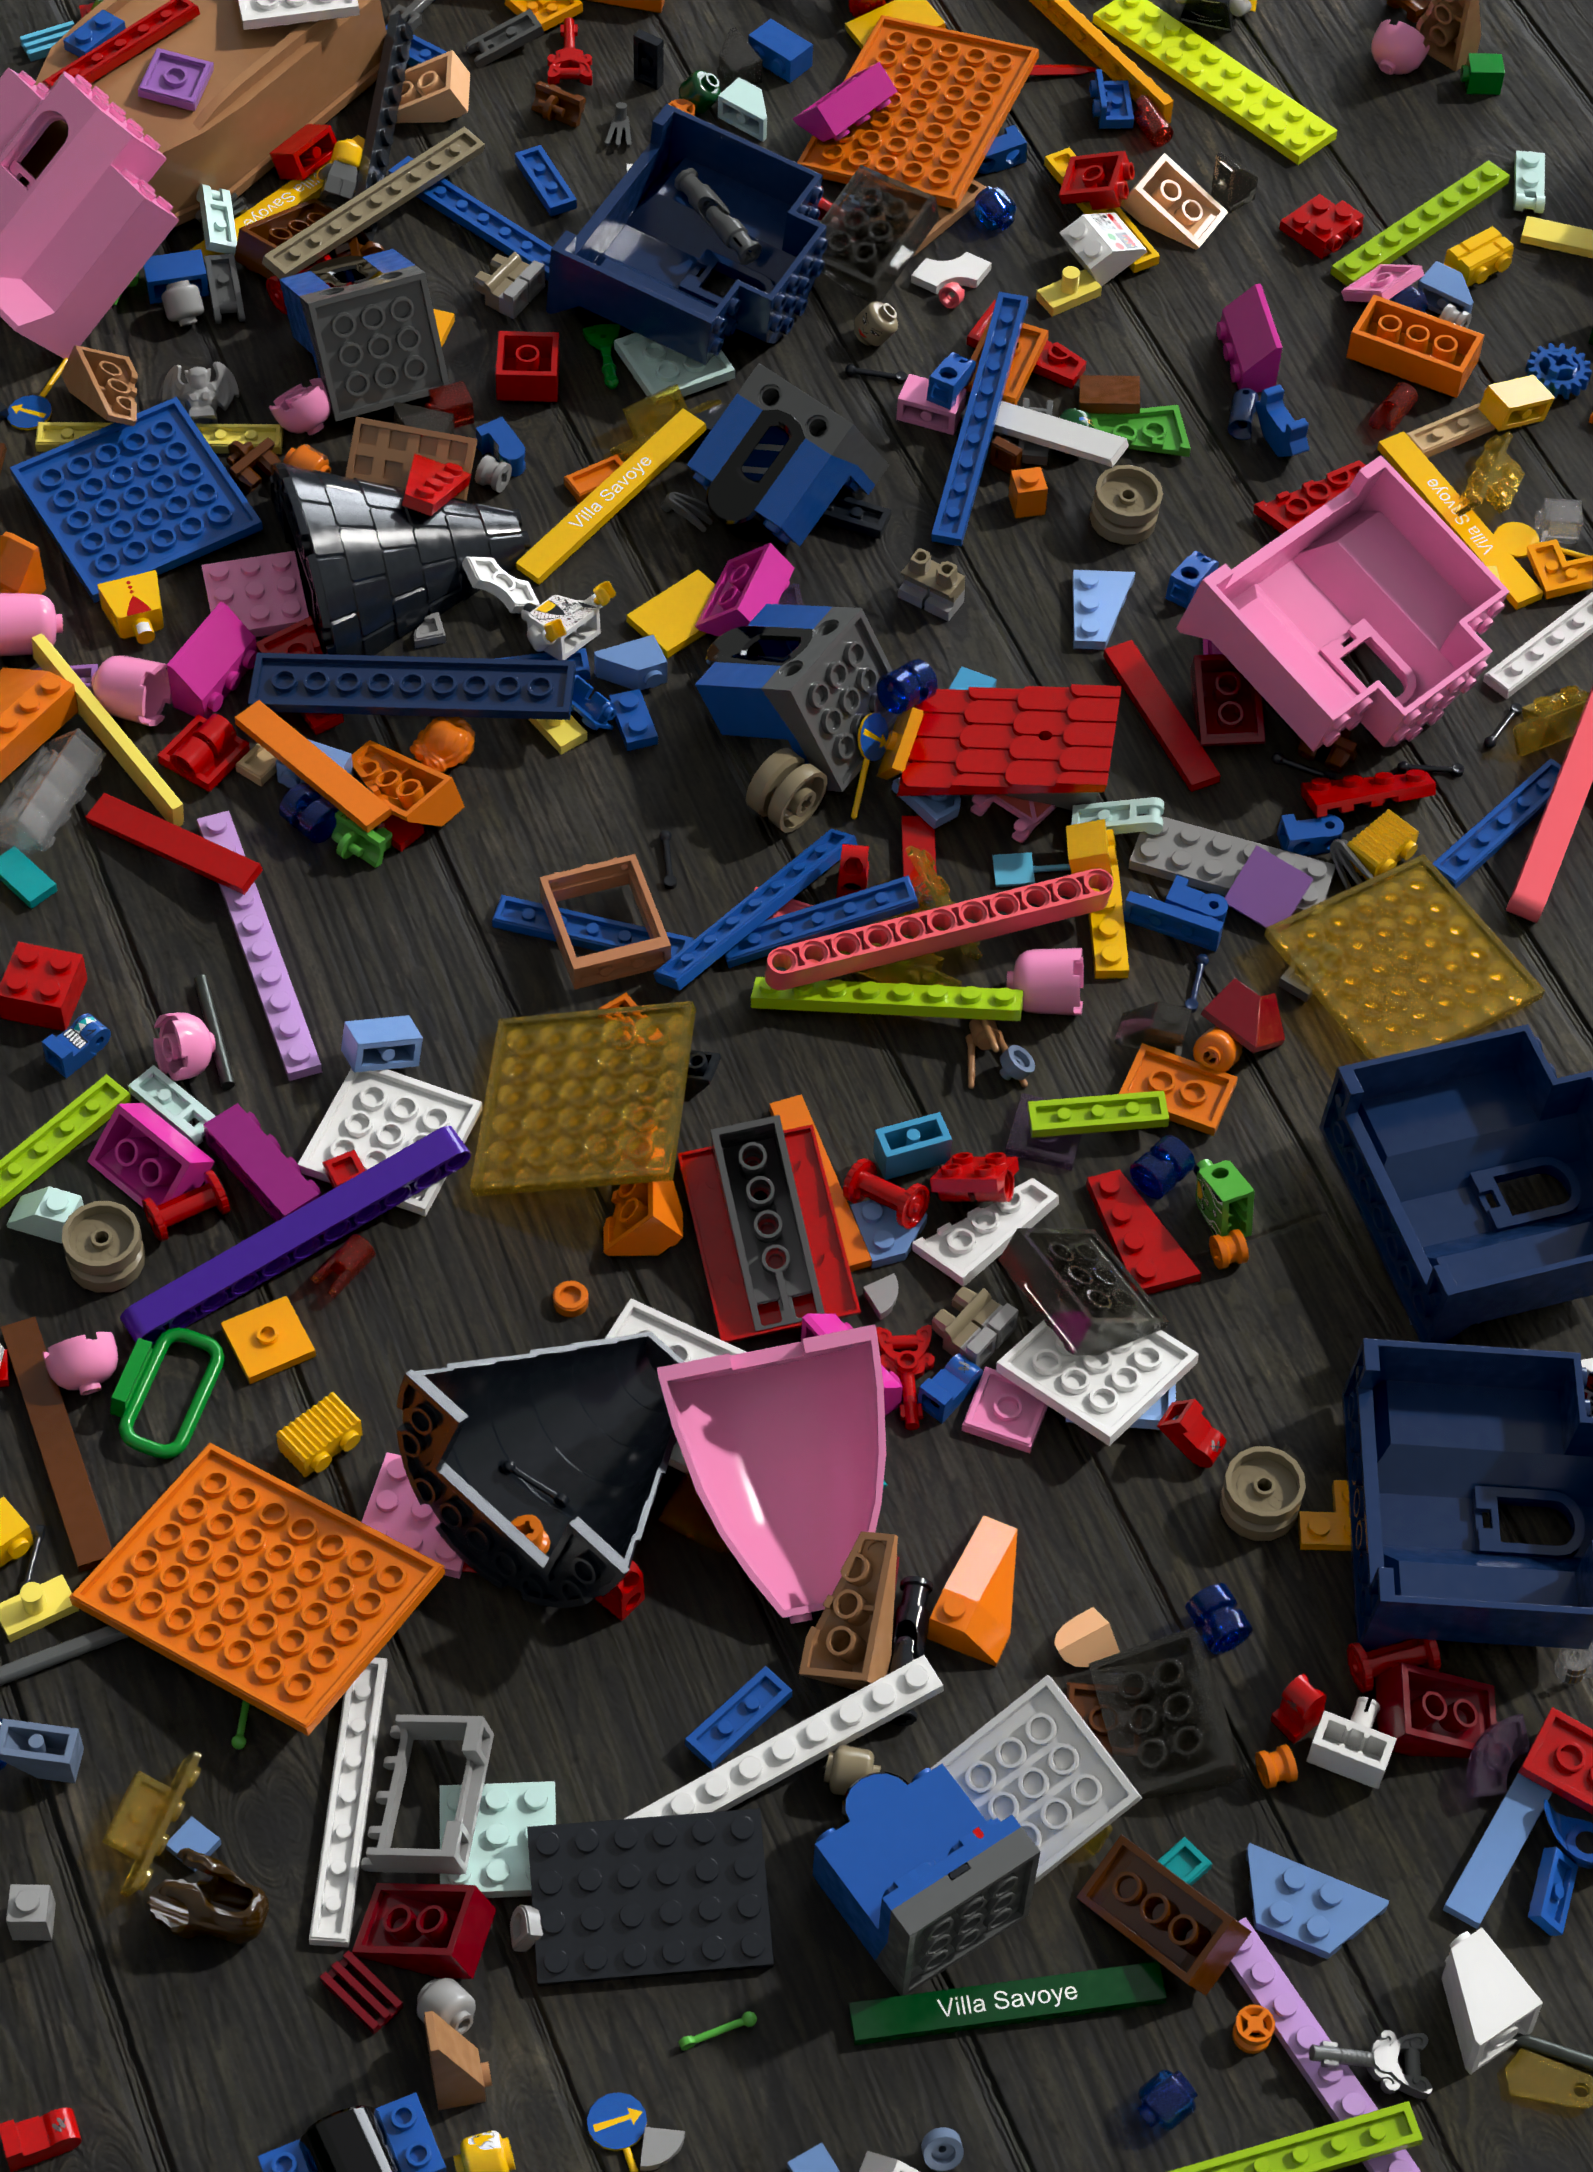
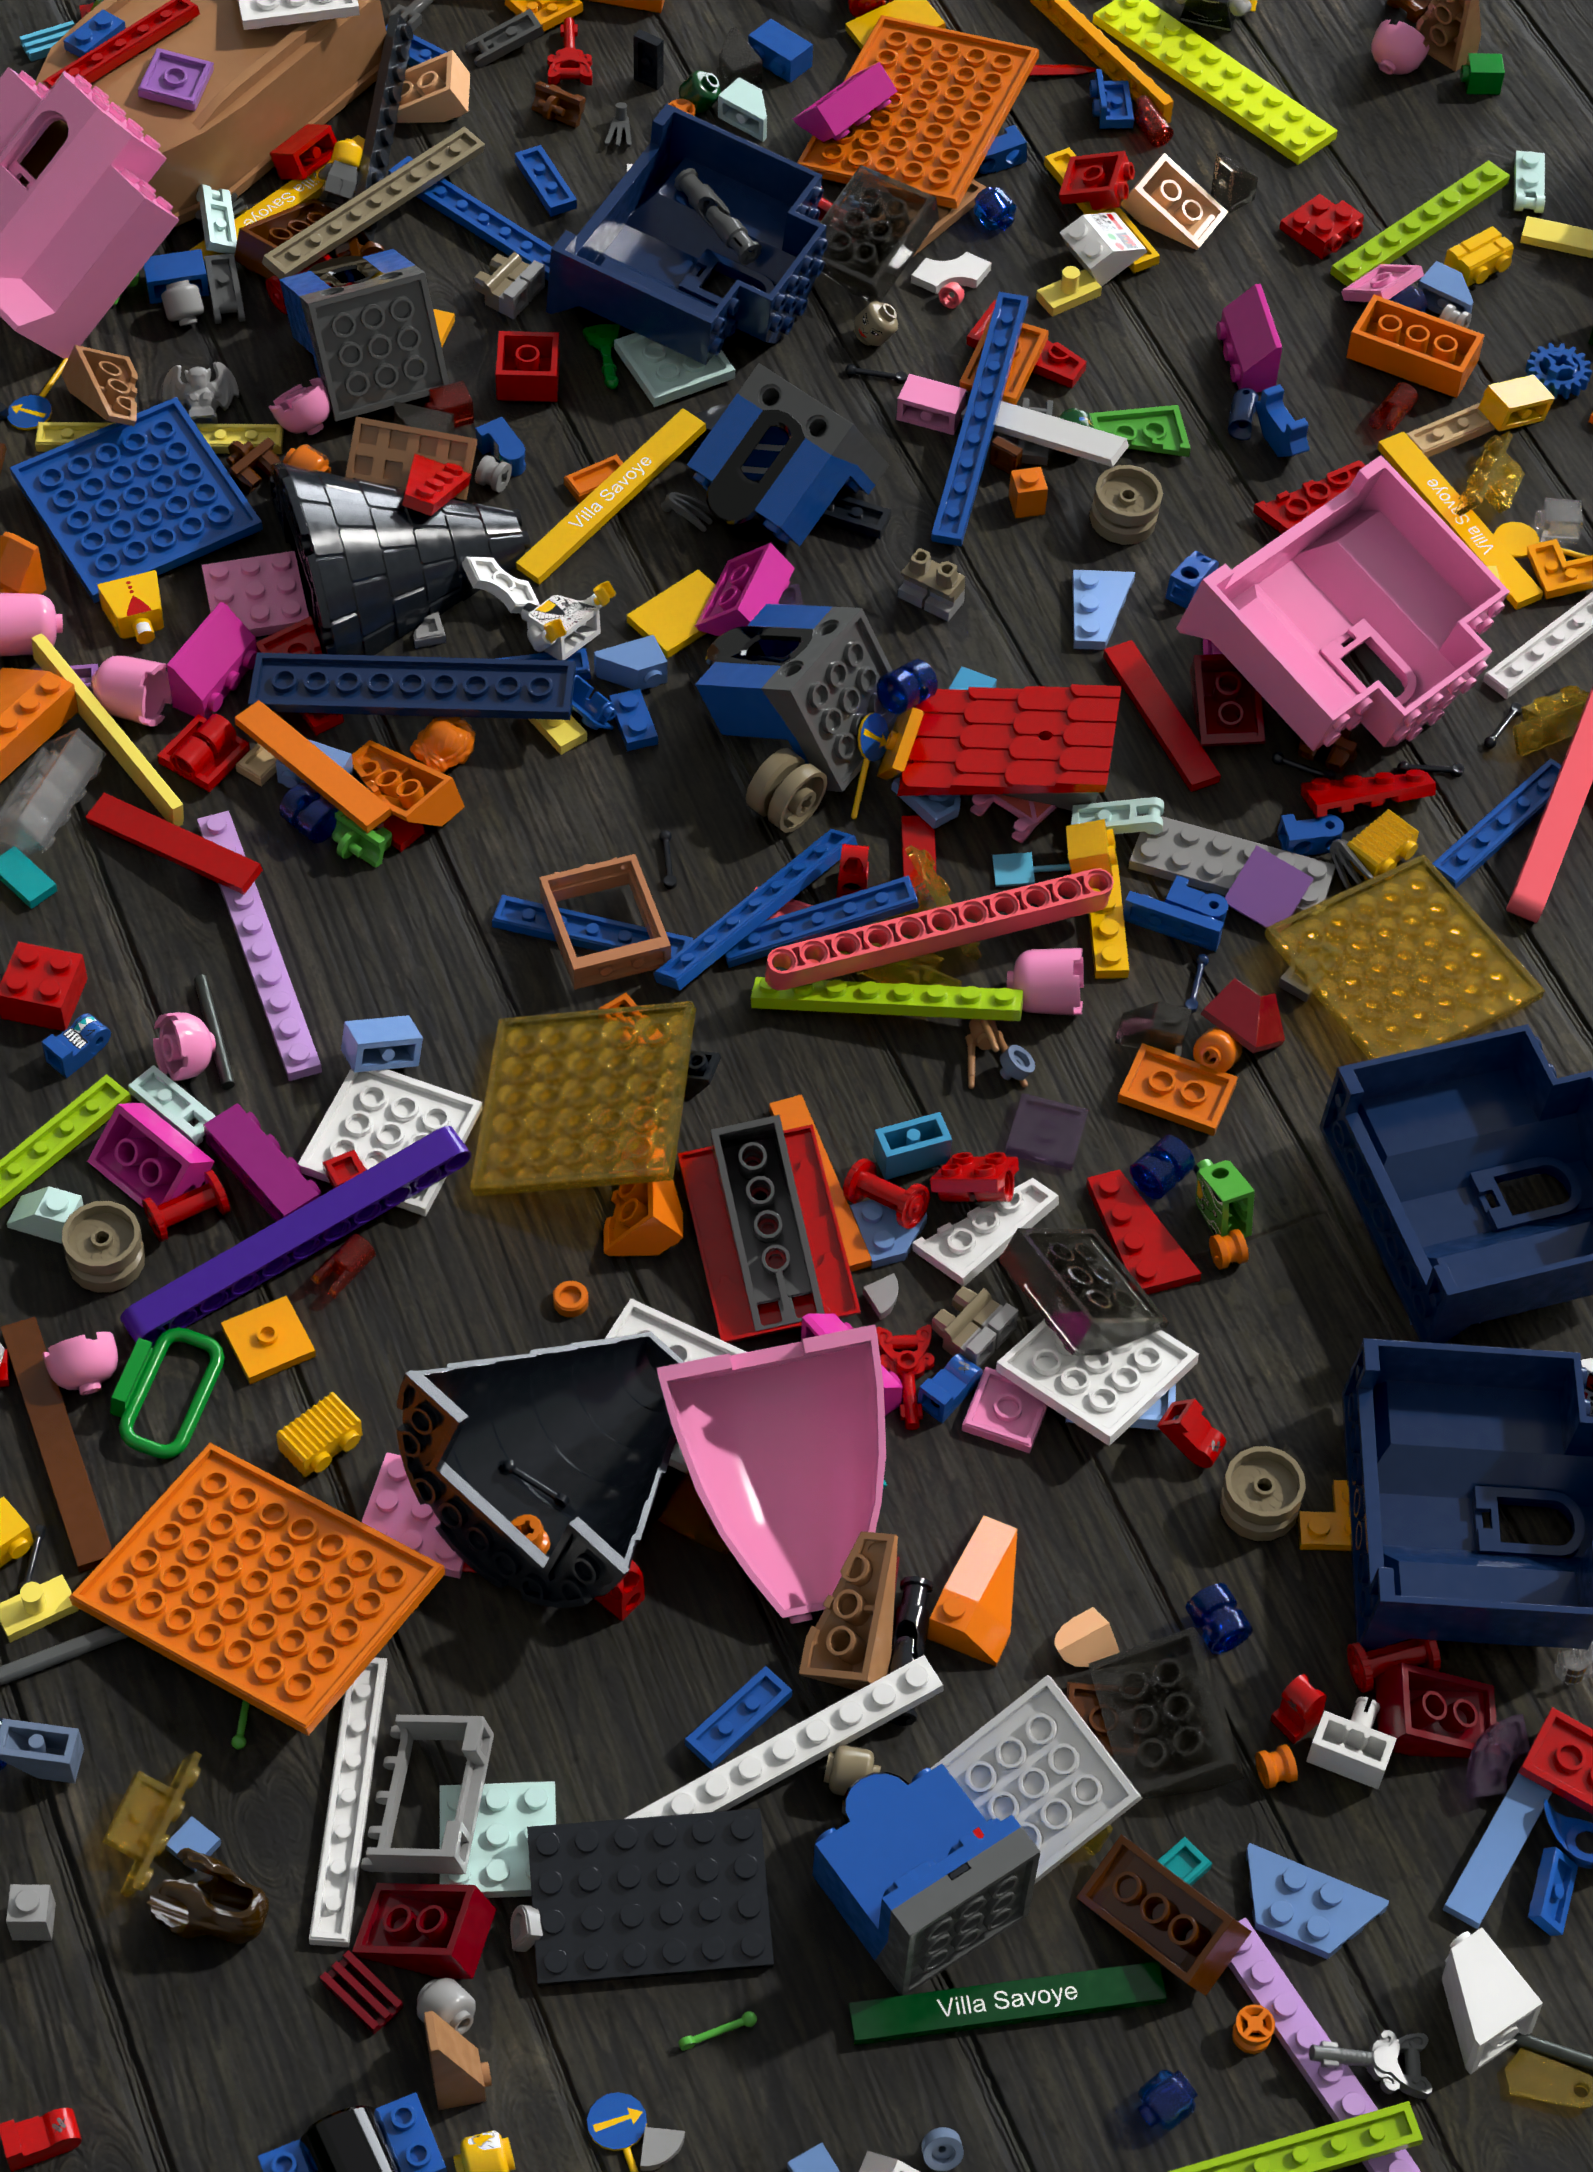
clear yellow bracket [610,384,722,458] -> none
blue leg [926,352,976,410] -> none
lime plate [1027,1090,1169,1138] -> none
reddish brown tile [1079,375,1140,414] -> none

